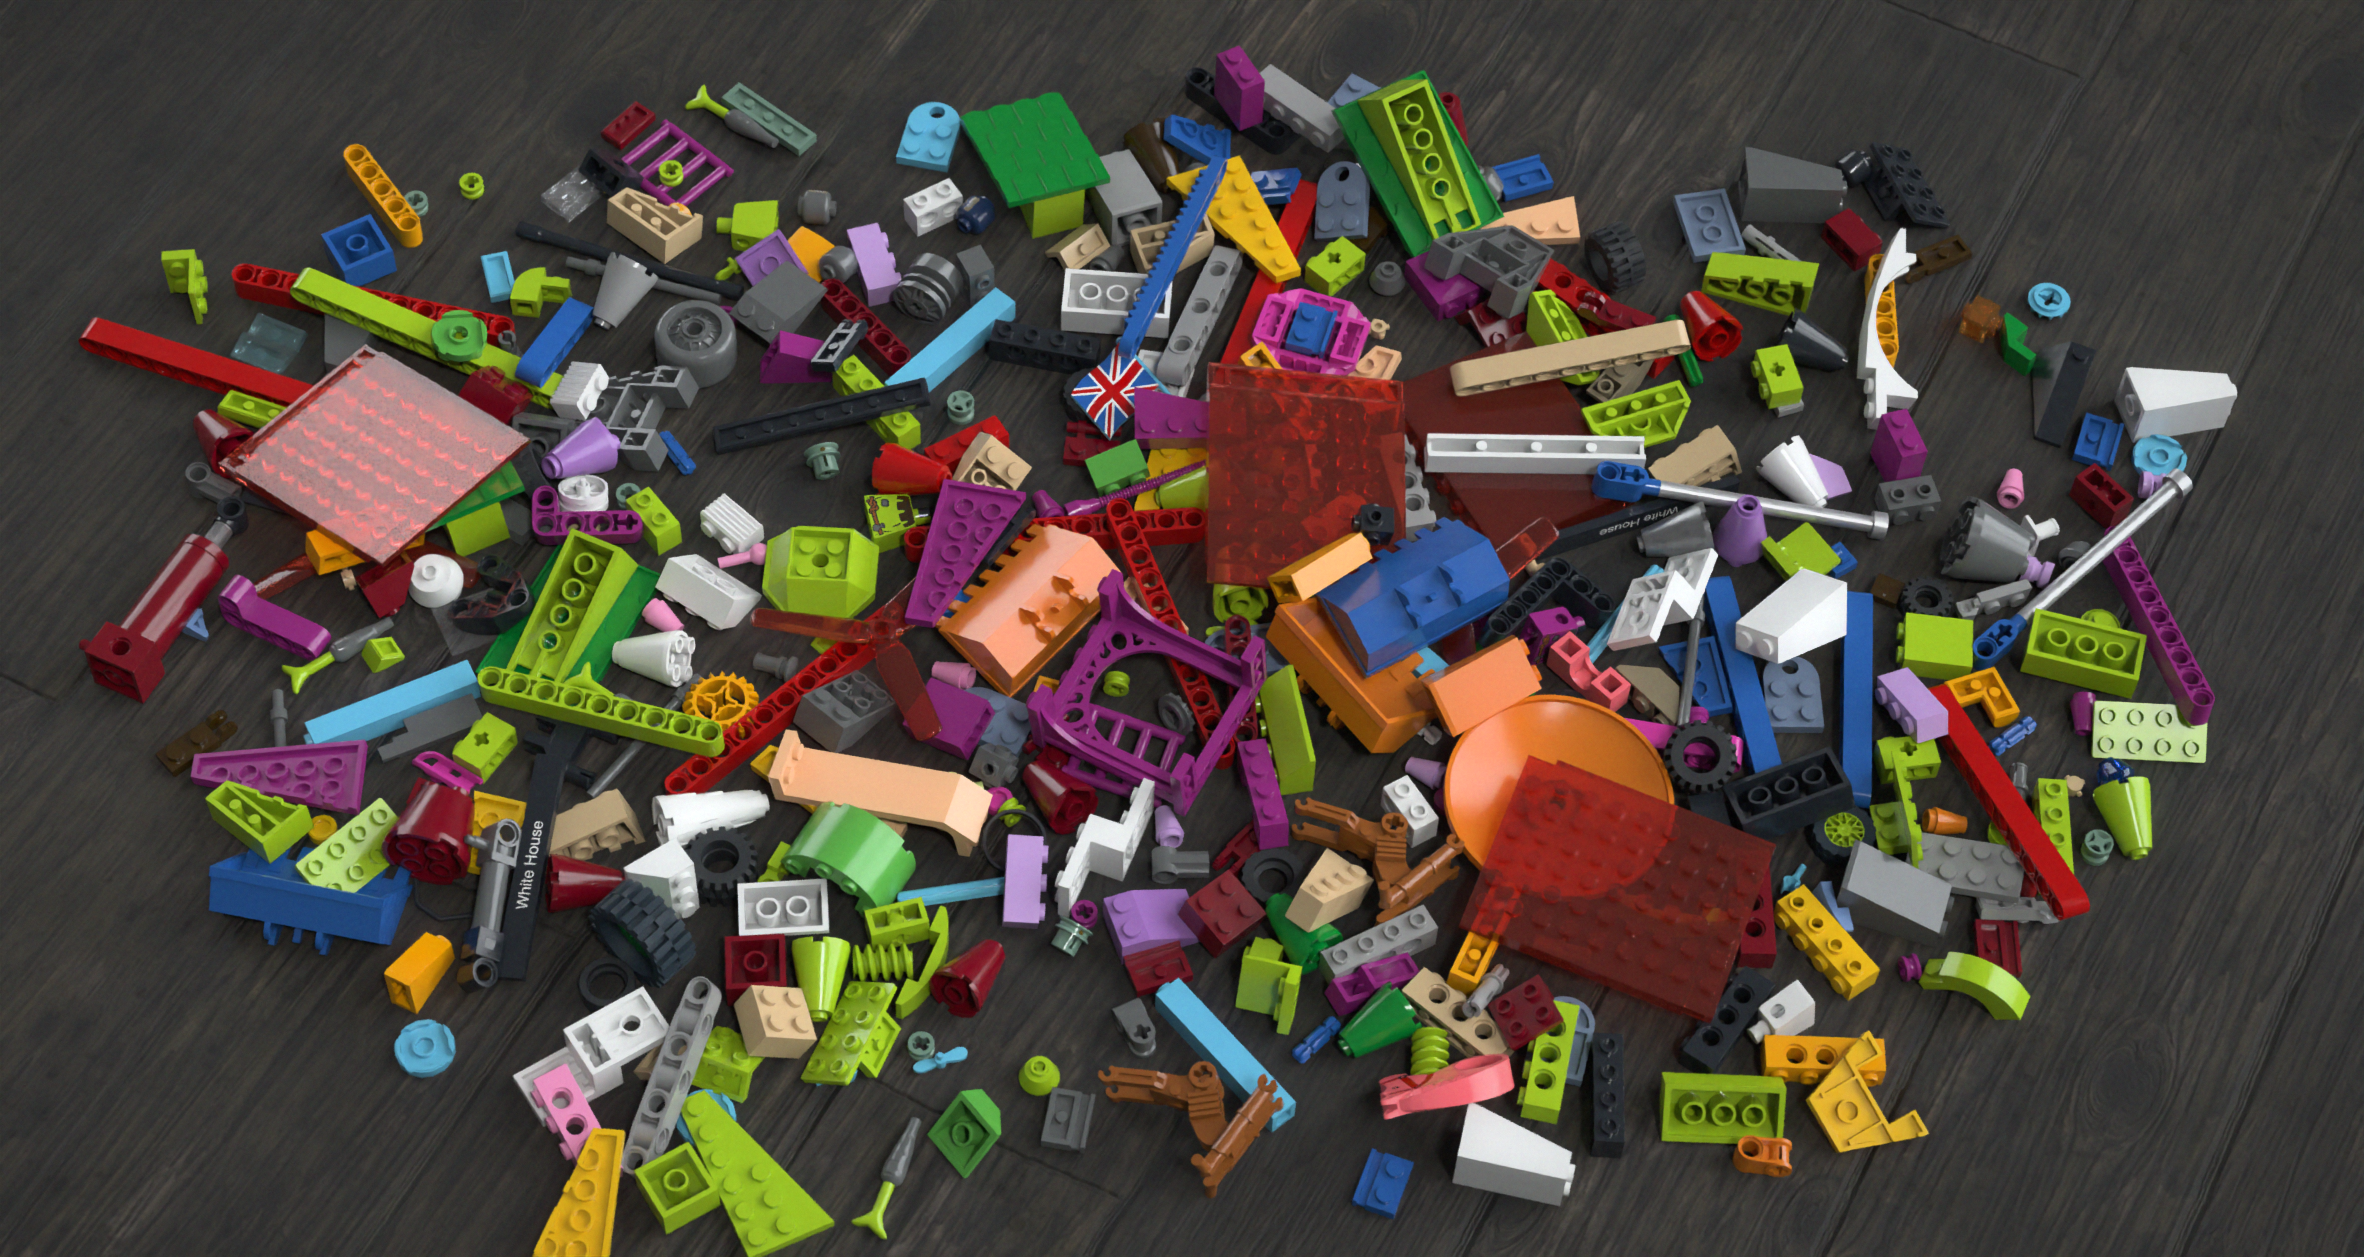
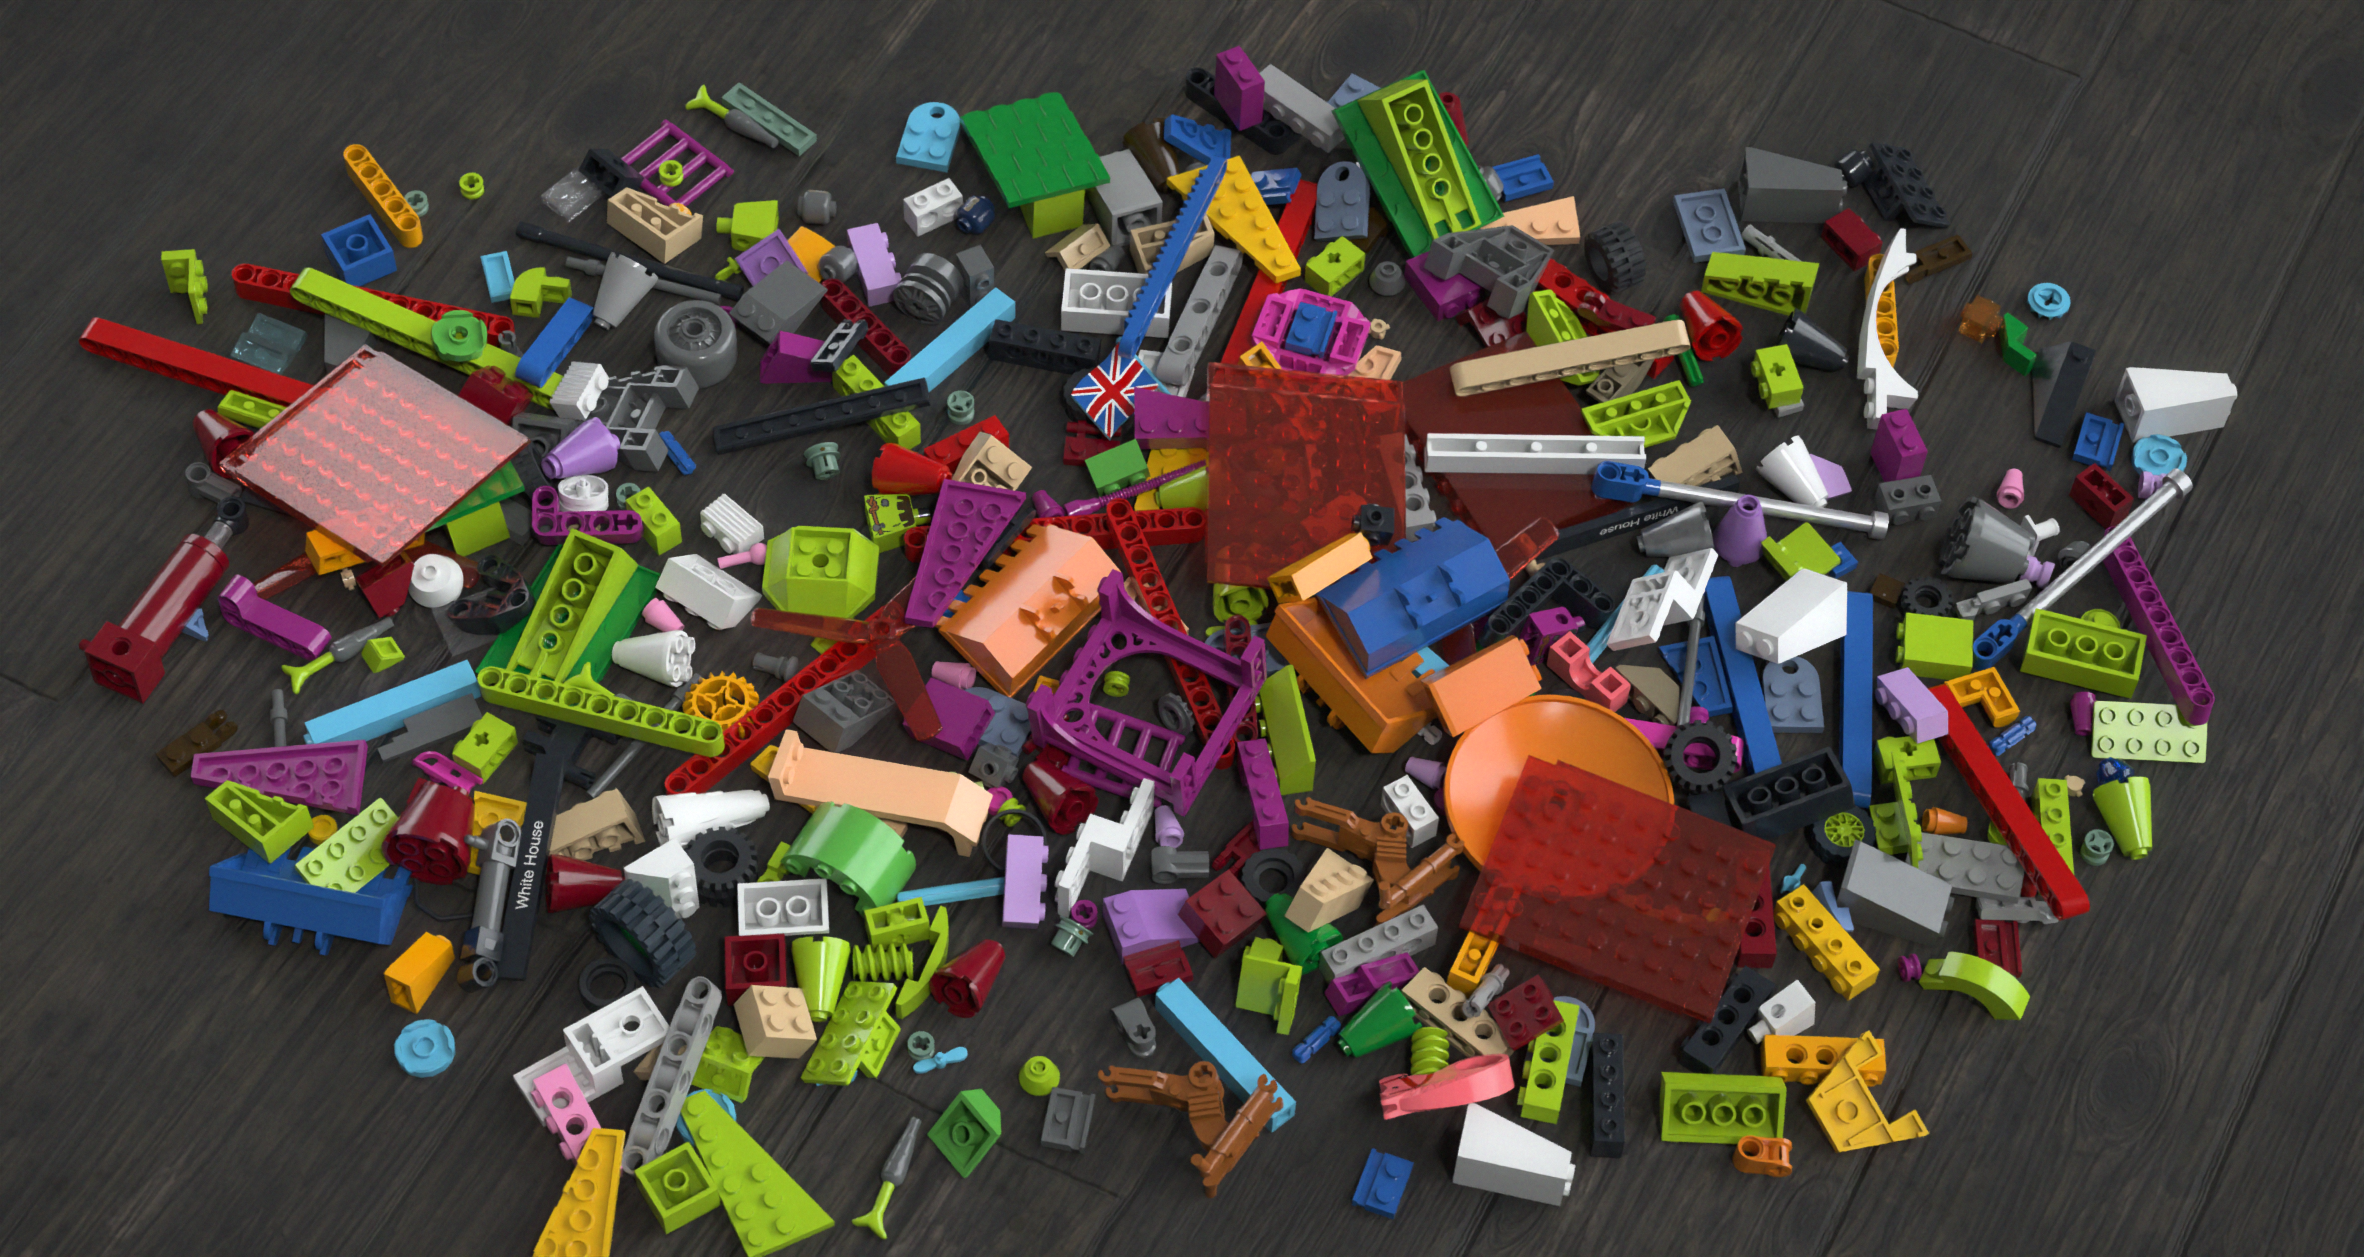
dark red plate [601,101,656,150] -> none

